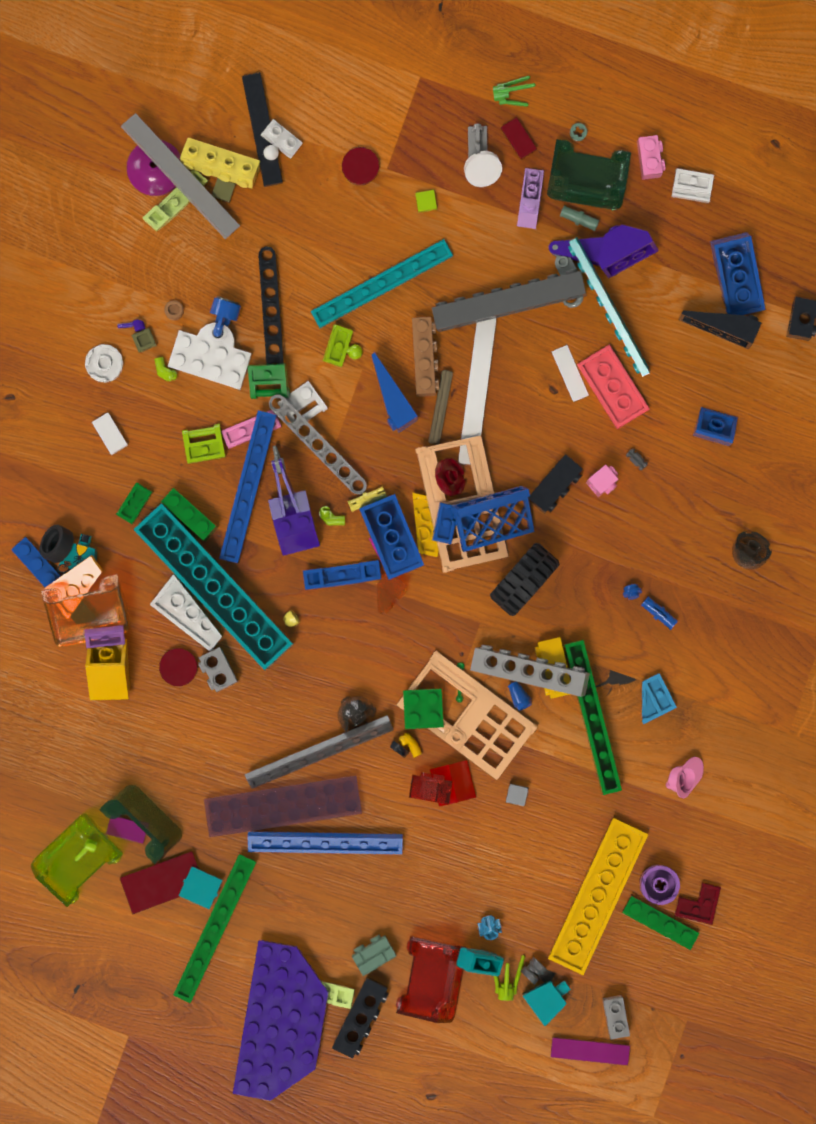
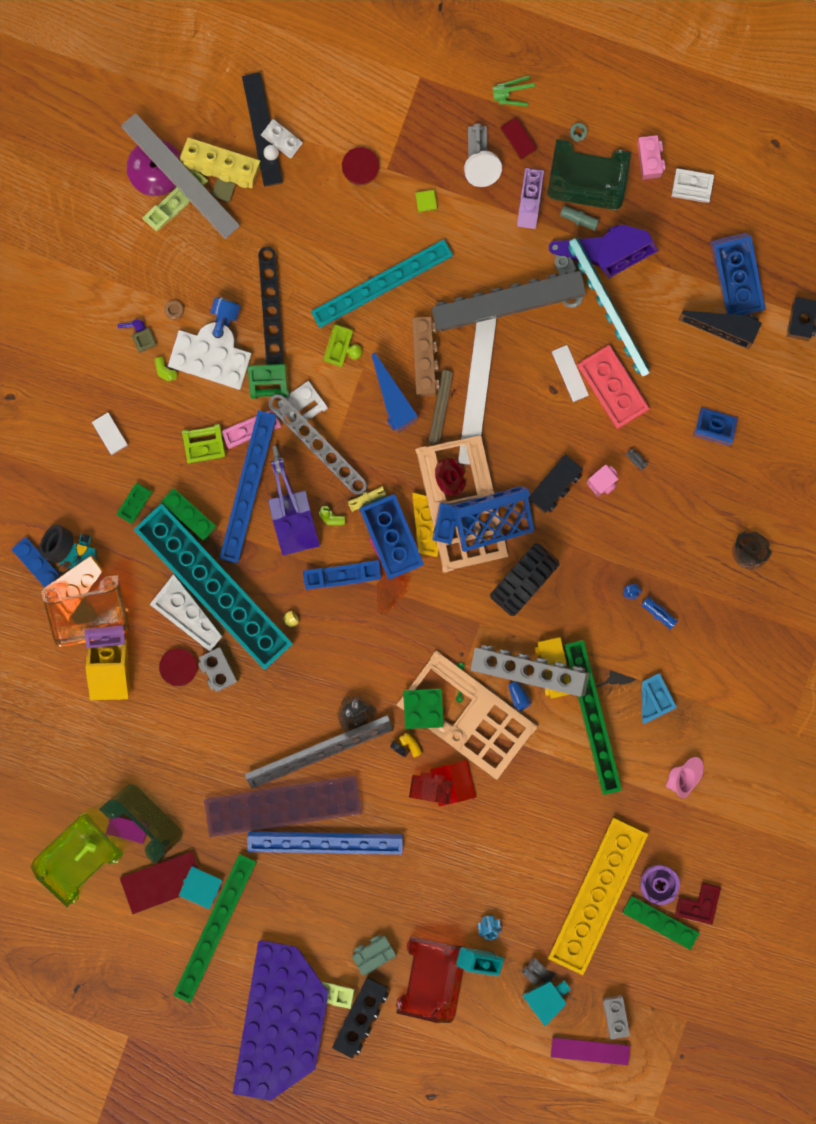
white tile [85,344,124,383] -> none
lime plant [494,955,525,1001] -> none
slope [506,783,529,806] -> none

